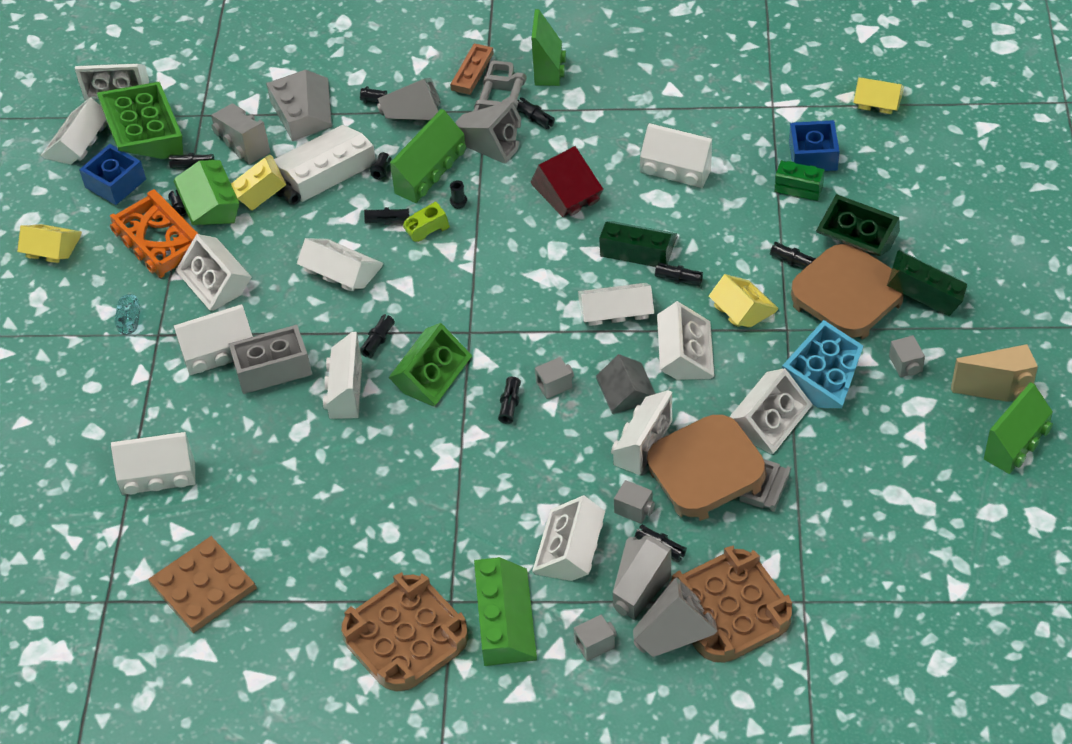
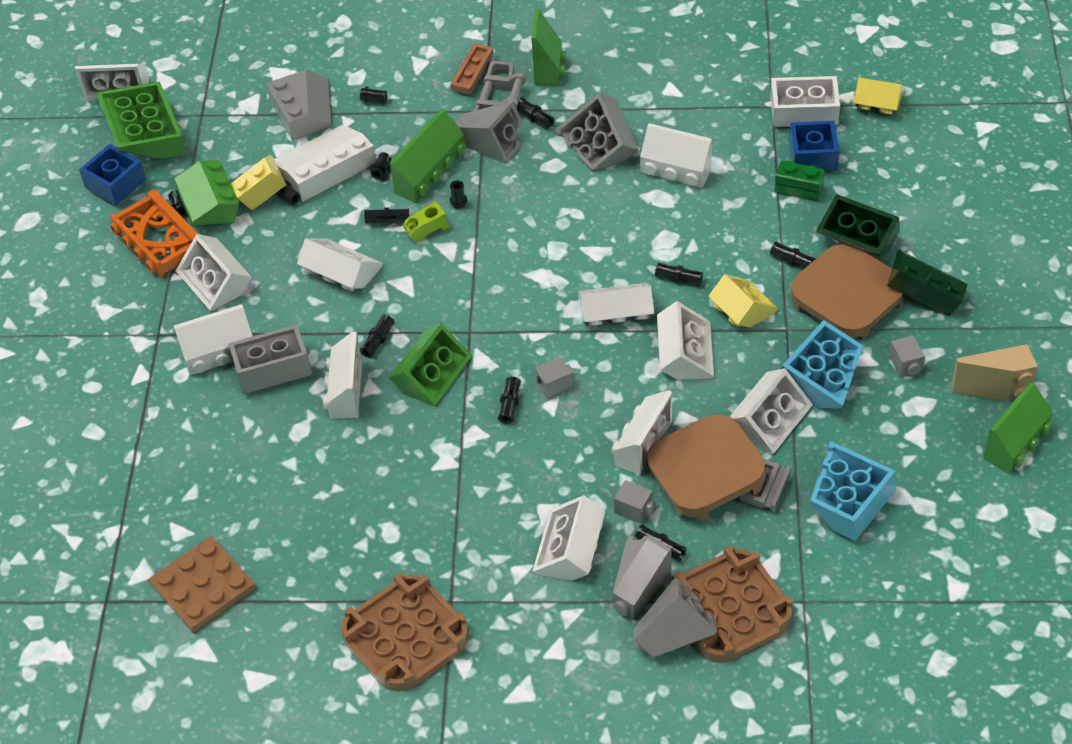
light yellow slope [17,224,82,263] -> none
white slope [41,97,108,165] -> none
white slope [111,432,195,495] -> none
clear light blue beam [115,294,141,335] -> none
black pin [169,153,215,168] -> none
light grey wedge [211,103,271,164] -> none
light grey slope [377,78,441,120] -> none
bright green slope [474,557,537,666] -> none
dark red slope [530,146,604,217] -> none
light grey brick [573,614,617,661] -> none
flat silver slope [596,354,656,414] -> none
dark green slope [599,221,677,267] -> none
none -> light grey wedge [554,92,639,171]
none -> white brick [770,76,840,127]
none -> medium azure wedge [810,441,896,541]

